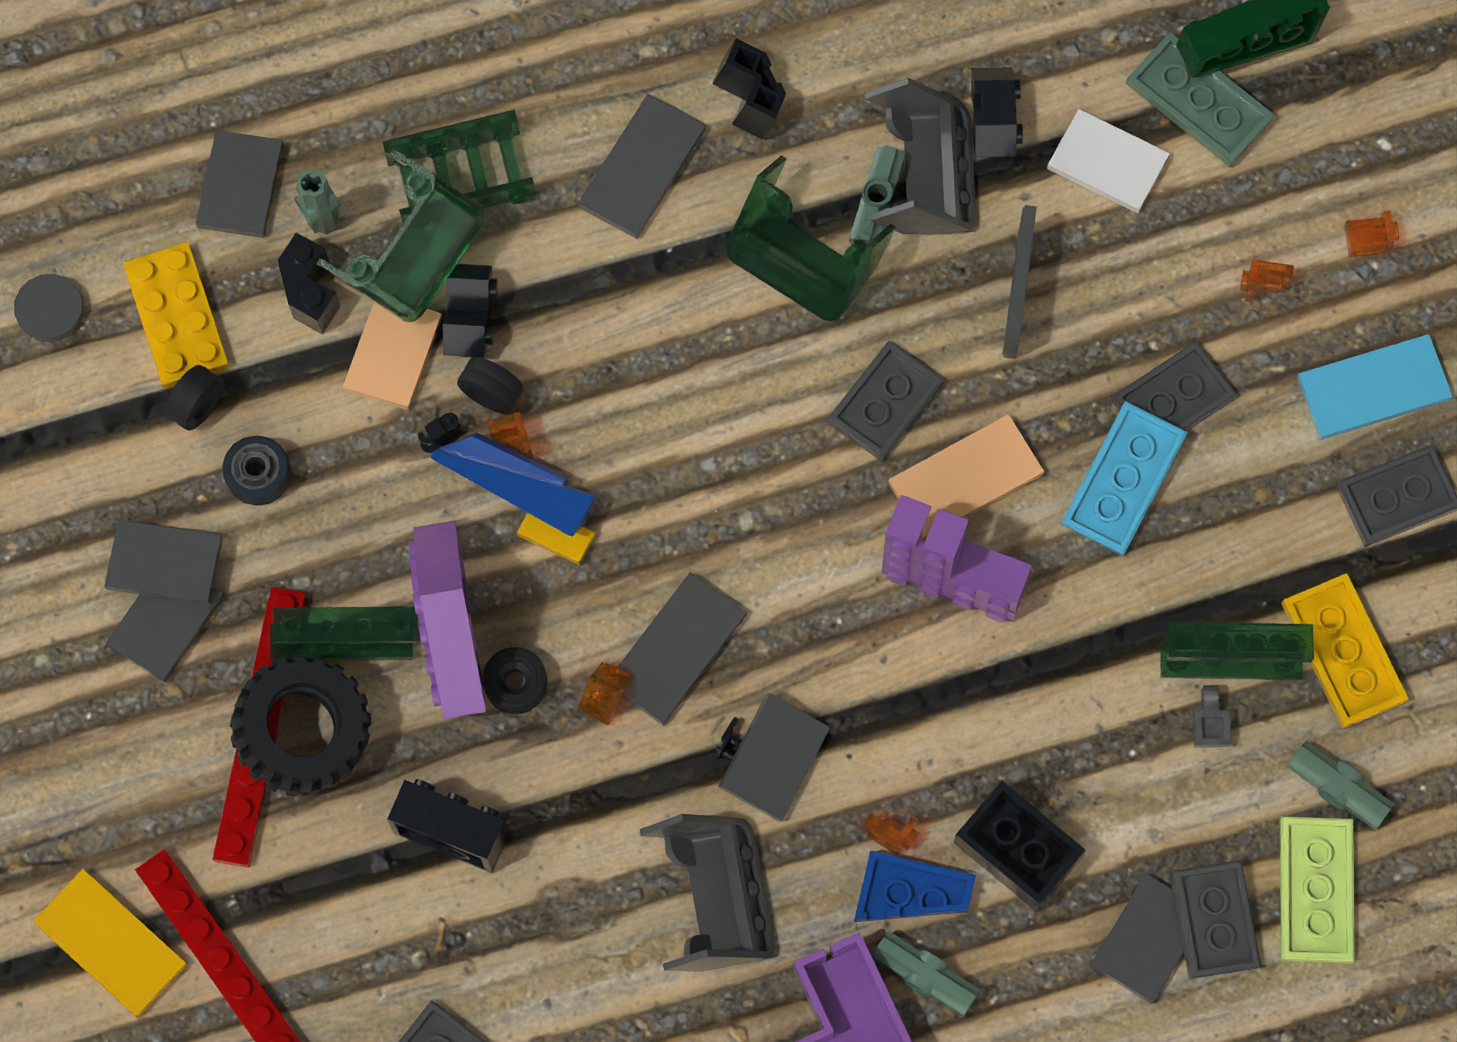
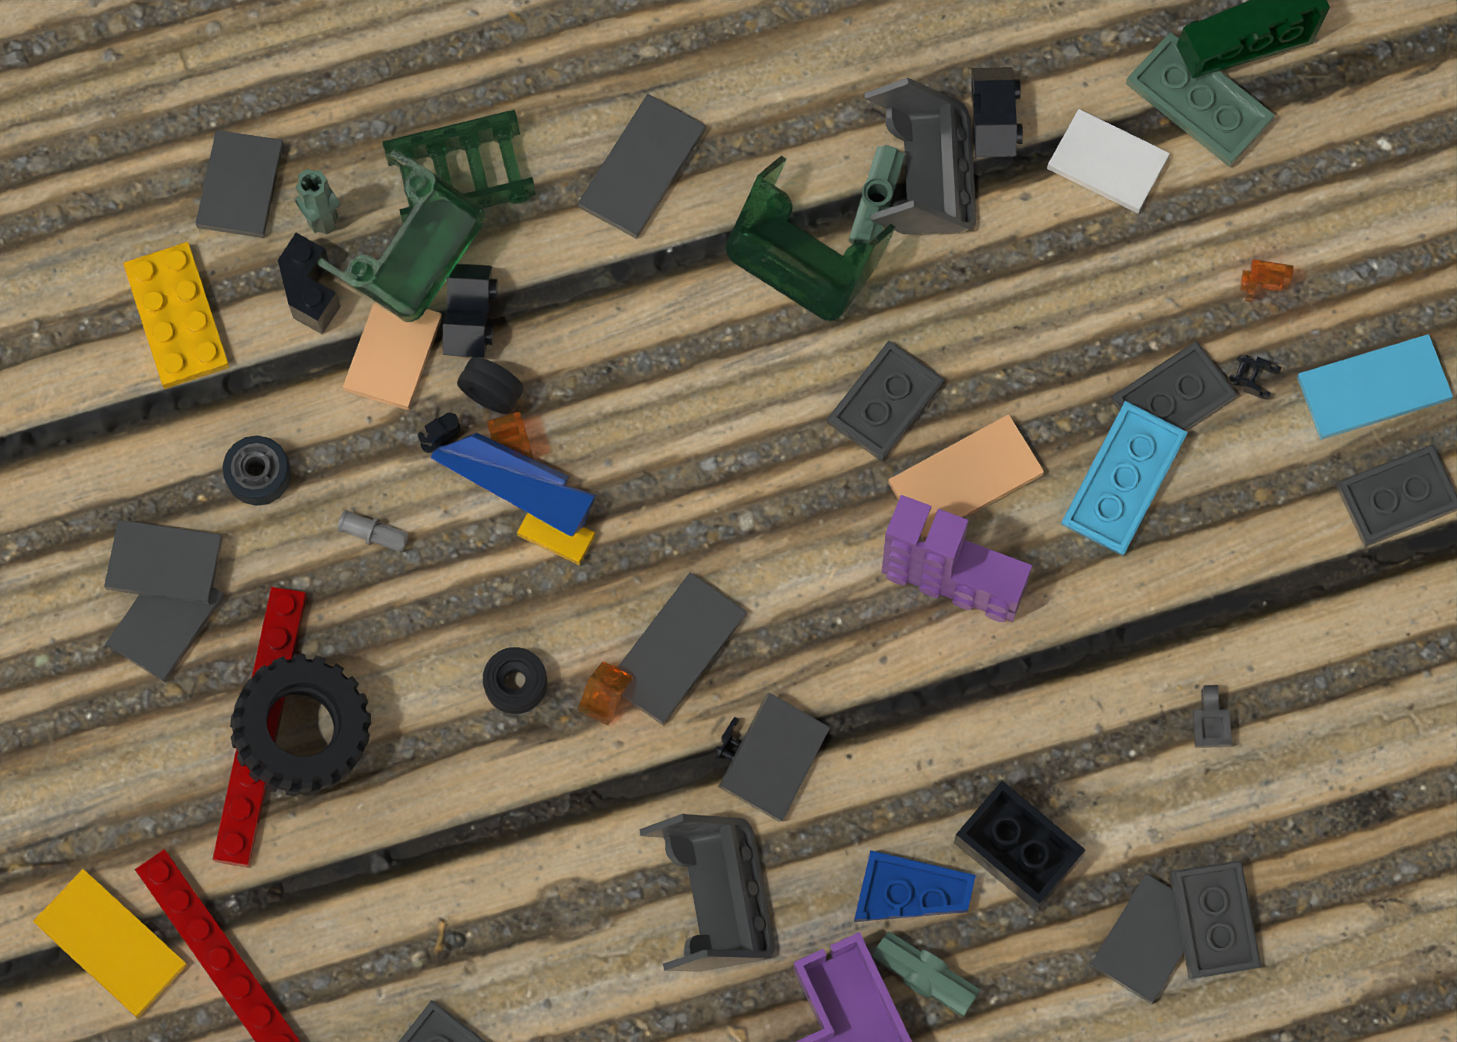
dark grey tile [14,274,84,342] -> none
black tyre [164,365,225,431] -> none
clear green fence [269,606,418,662] -> none
black brick [387,779,509,873] -> none
medium lavender piece [408,520,486,719] -> none
black brick [712,38,786,139] -> none
clear orange bracket [861,813,920,856] -> none
dark grey tile [1003,205,1037,359] -> none
clear green fence [1160,622,1314,680] -> none
yellowish green tile [1280,816,1355,963] -> none
yellow plate [1281,573,1409,730] -> none
sand green piece [1287,741,1394,830] -> none
clear orange bracket [1344,211,1399,257] -> none
none -> light grey axle [338,510,408,552]
none -> black piece [1229,355,1281,400]

